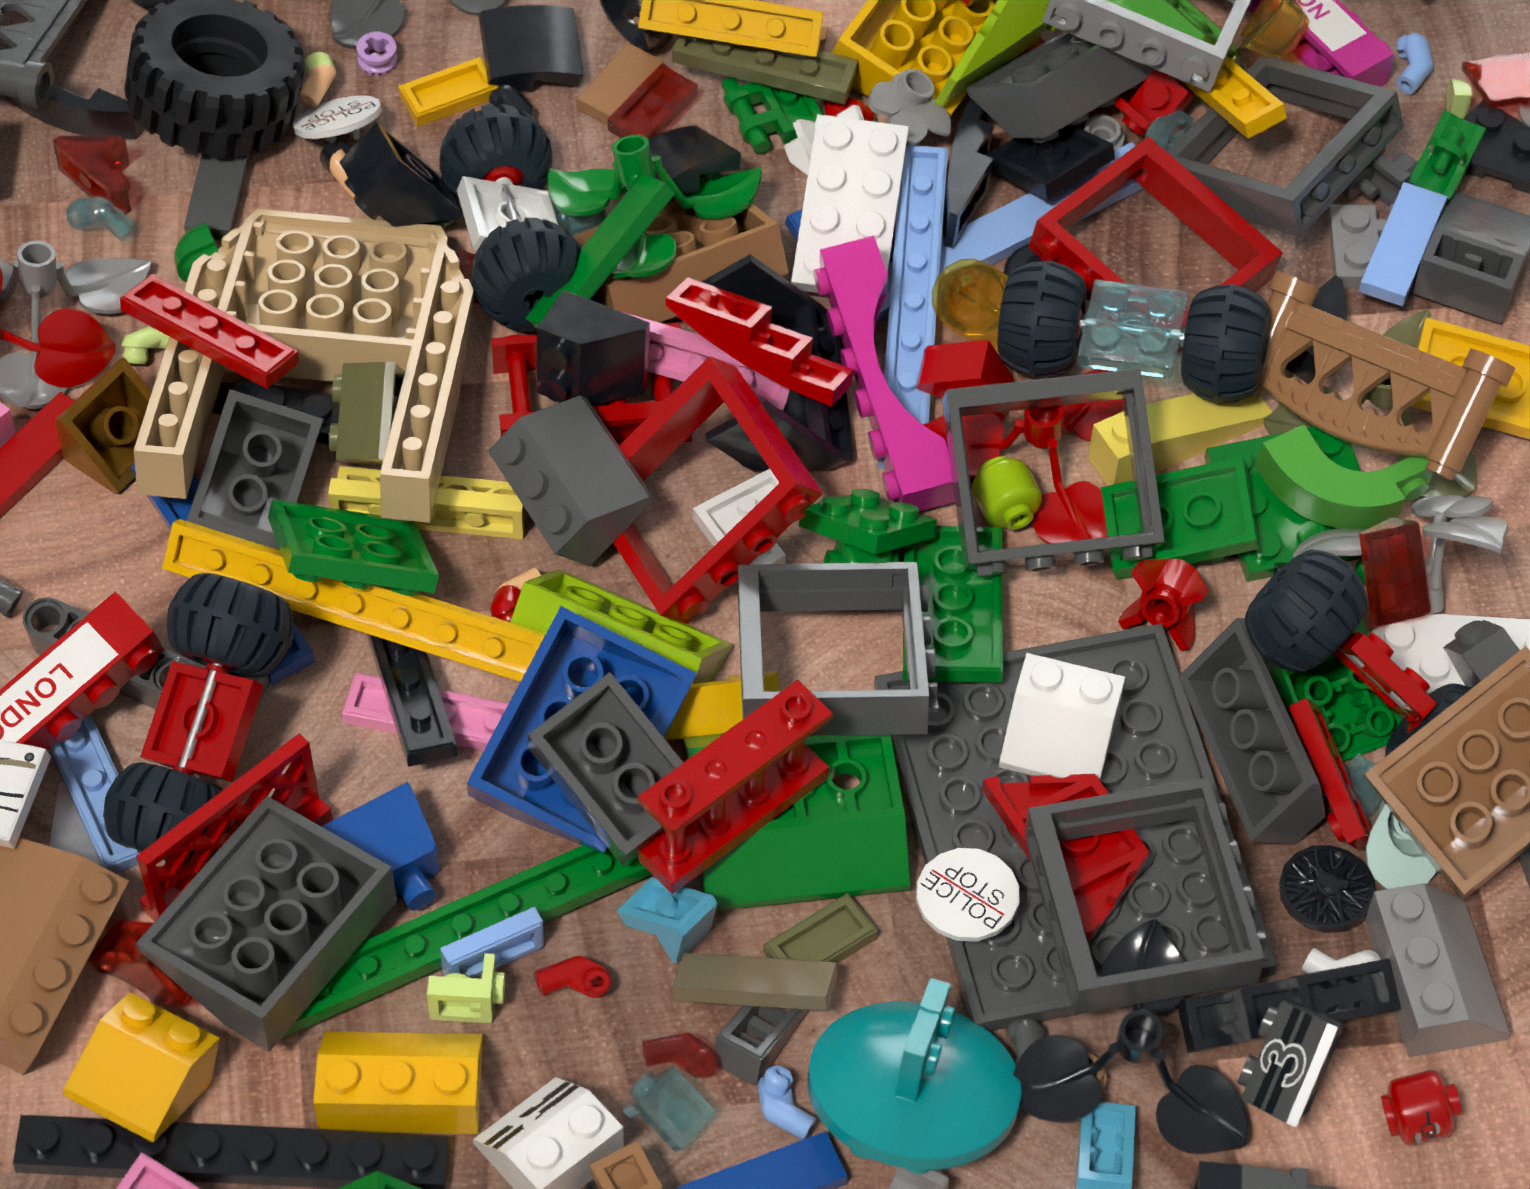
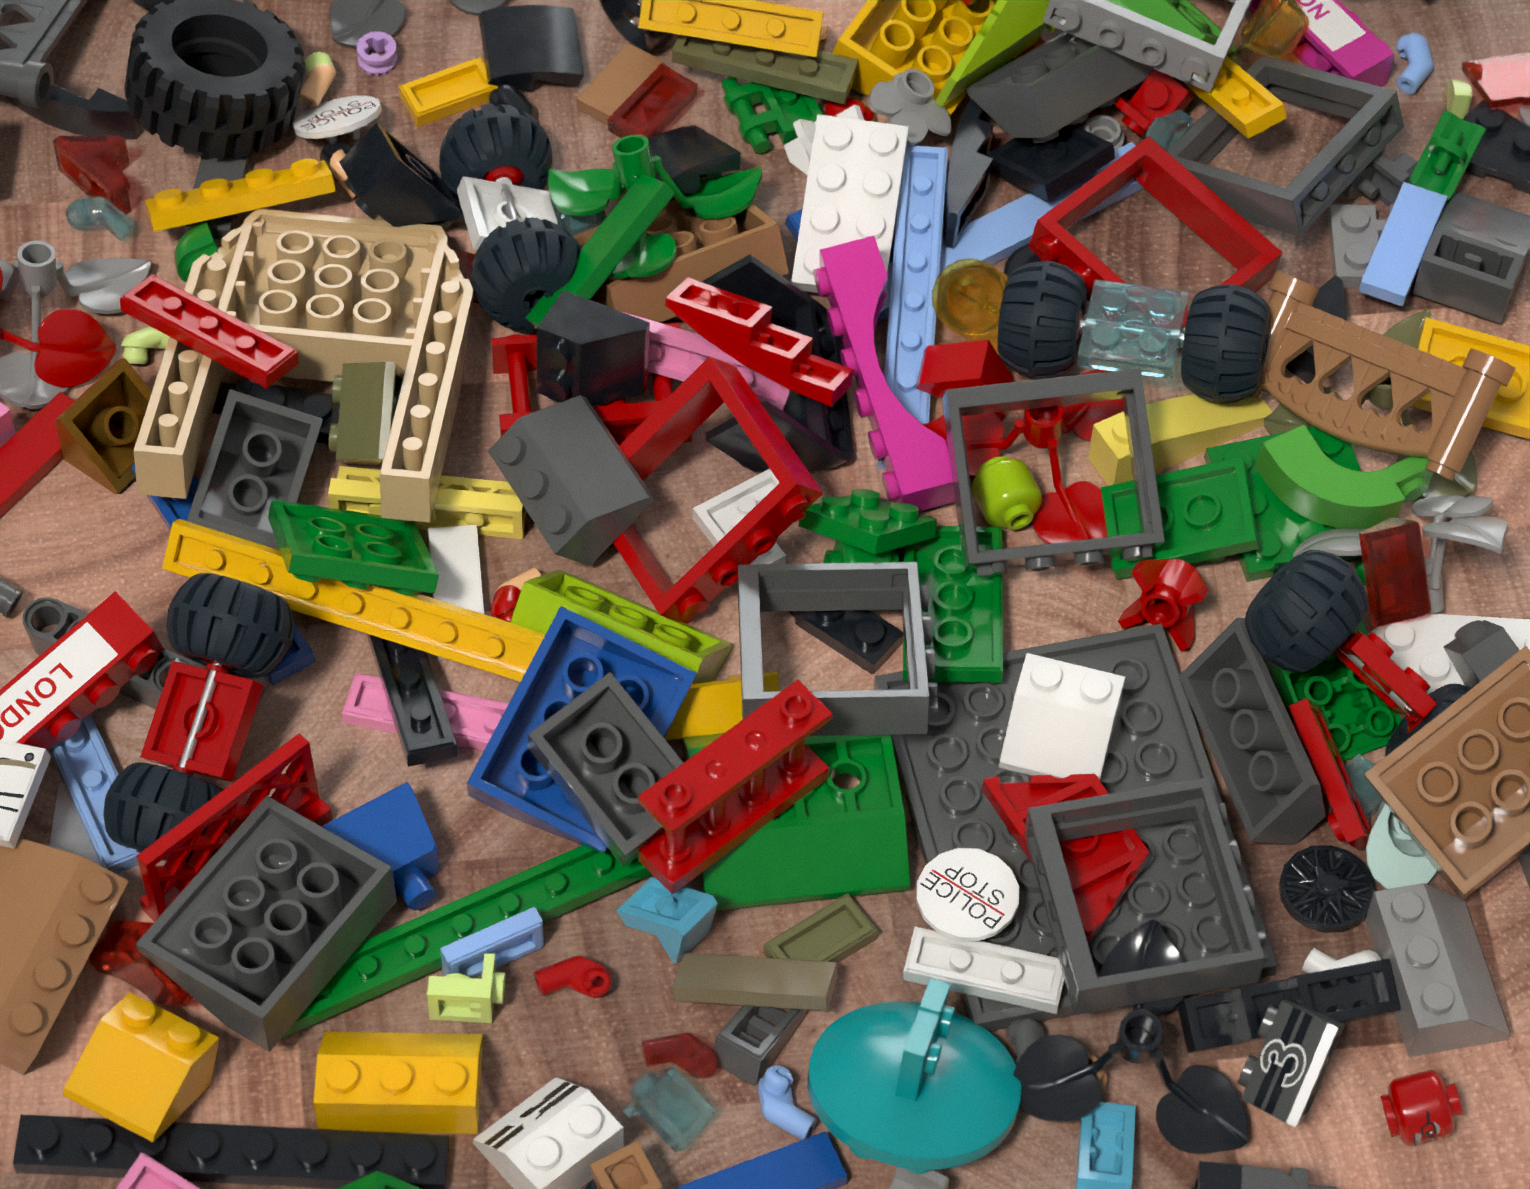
none -> yellow plate [144,159,336,232]
none -> white tile [428,524,484,660]
none -> black hinge [788,610,903,674]
none -> white tile [903,927,1064,1014]

